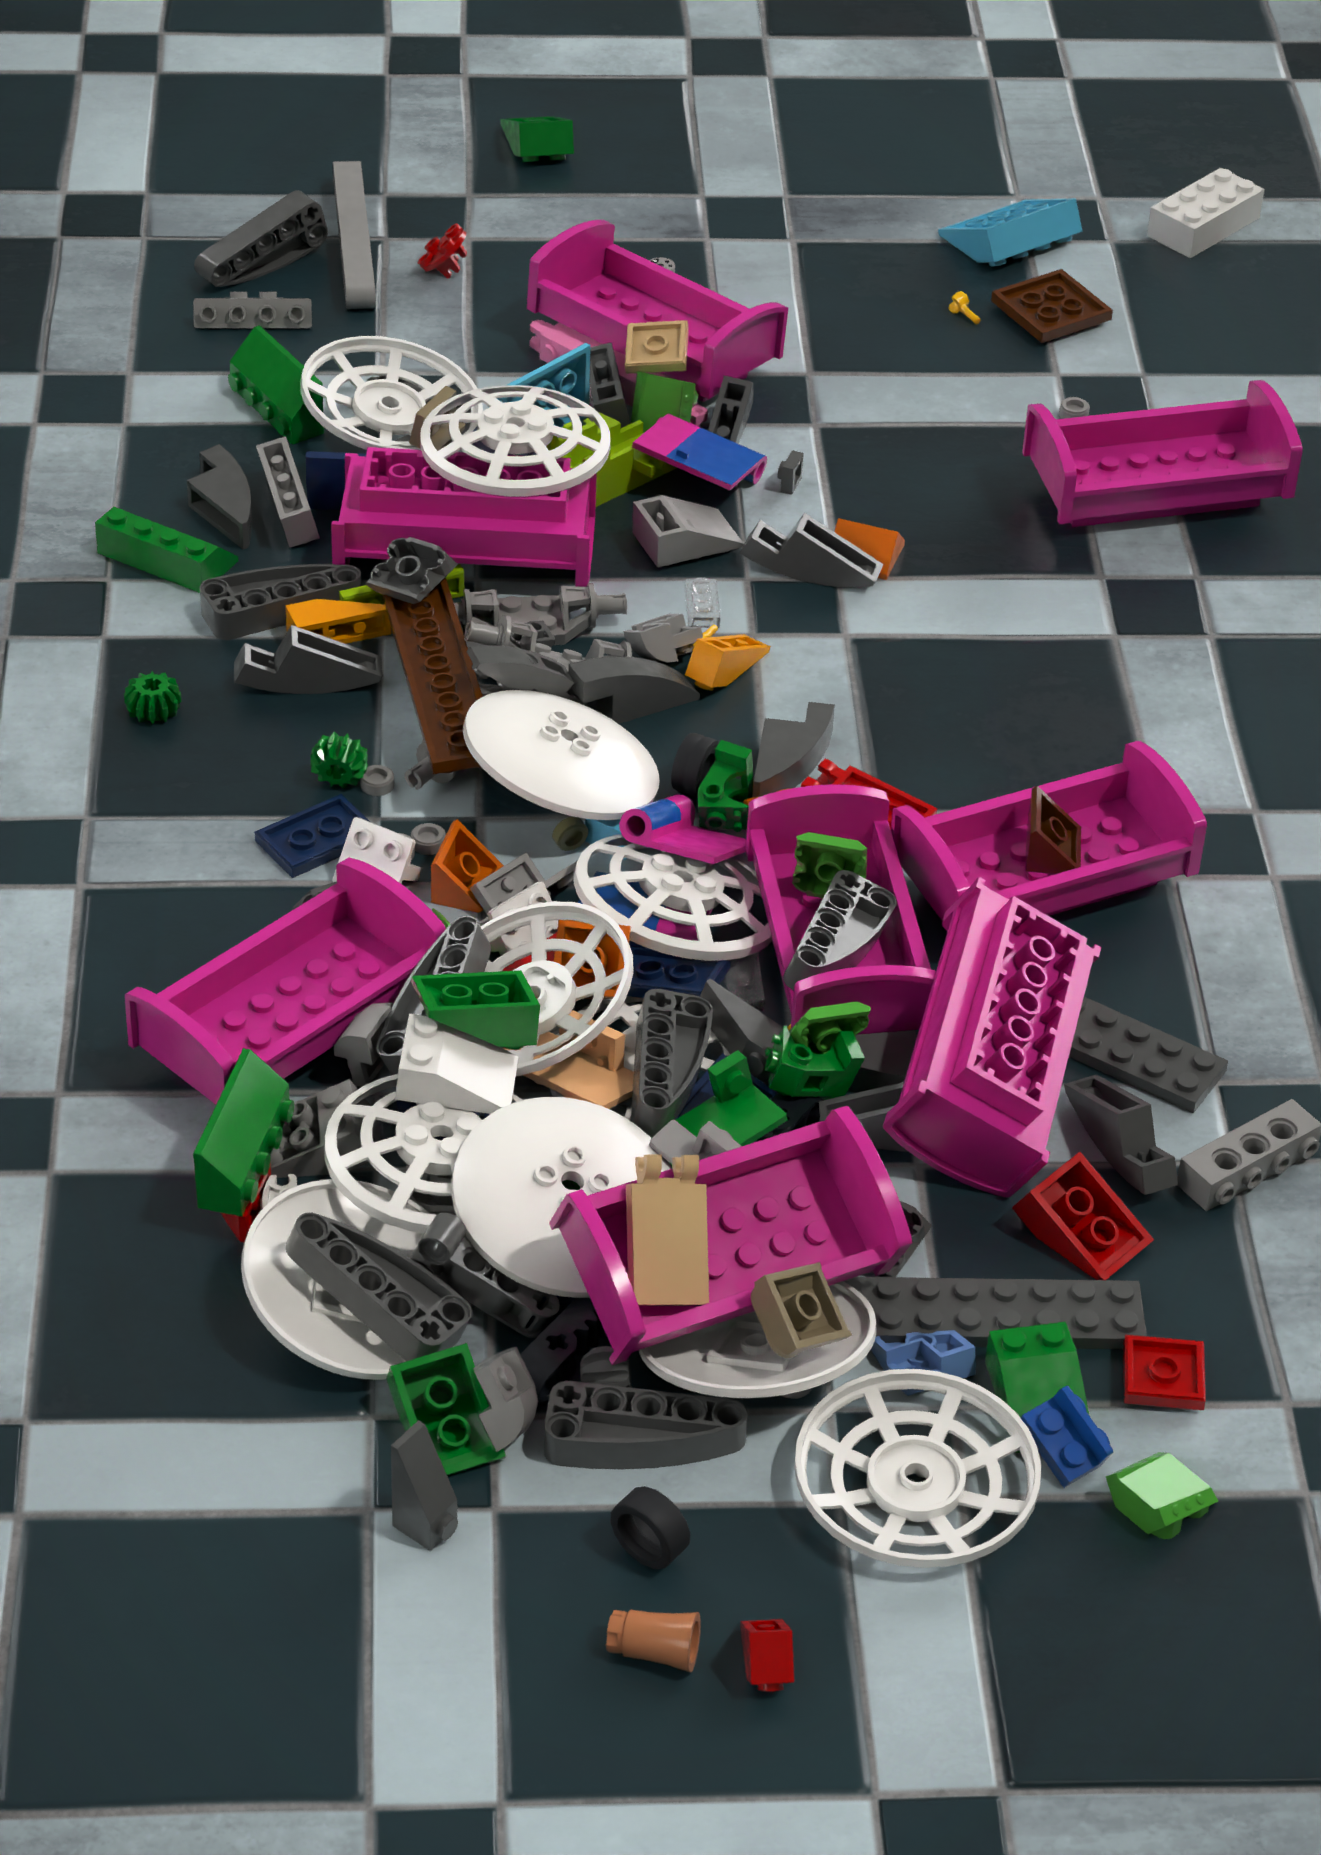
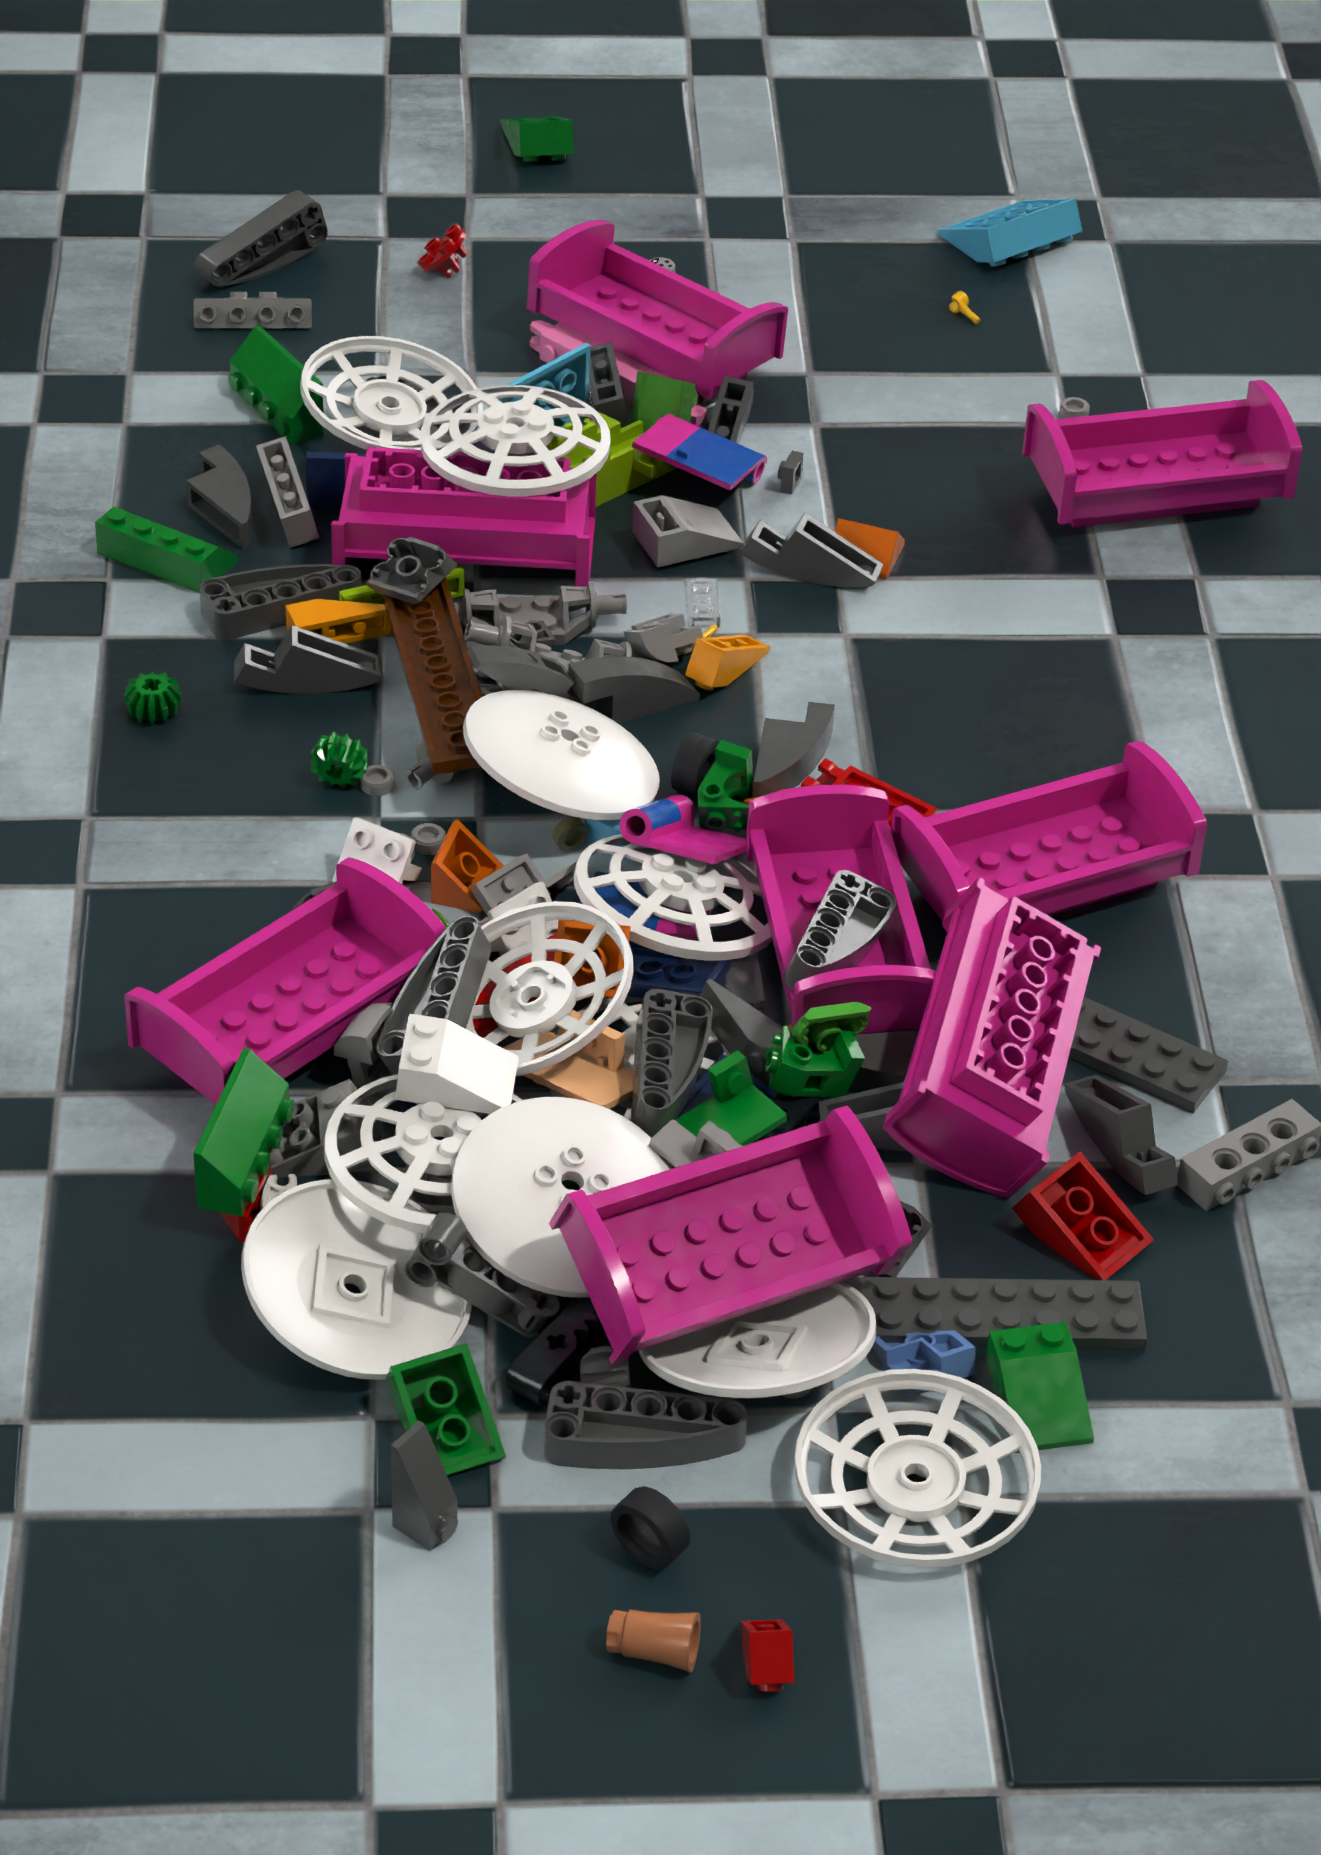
dark blue tile [254,794,370,878] -> none
dark grey beam [285,1212,472,1361] -> none
light grey beam [333,161,376,309] -> none
dark tan bracket [409,386,465,451] -> none
green slope [411,970,540,1049] -> none
light grey brick [473,1347,538,1452] -> none
tan tile [625,320,689,374] -> none
tan tile [626,1154,709,1306] -> none
dark tan slope [751,1262,852,1359] -> none
bright green slope [792,832,867,898] -> none
reddish brown plate [991,269,1113,343] -> none
blue bracket [1020,1386,1113,1488] -> none
reddish brown slope [1026,786,1081,874] -> none
bright green slope [1106,1452,1219,1539] -> none
red plate [1123,1335,1206,1410] -> none
white brick [1147,168,1264,258] -> none

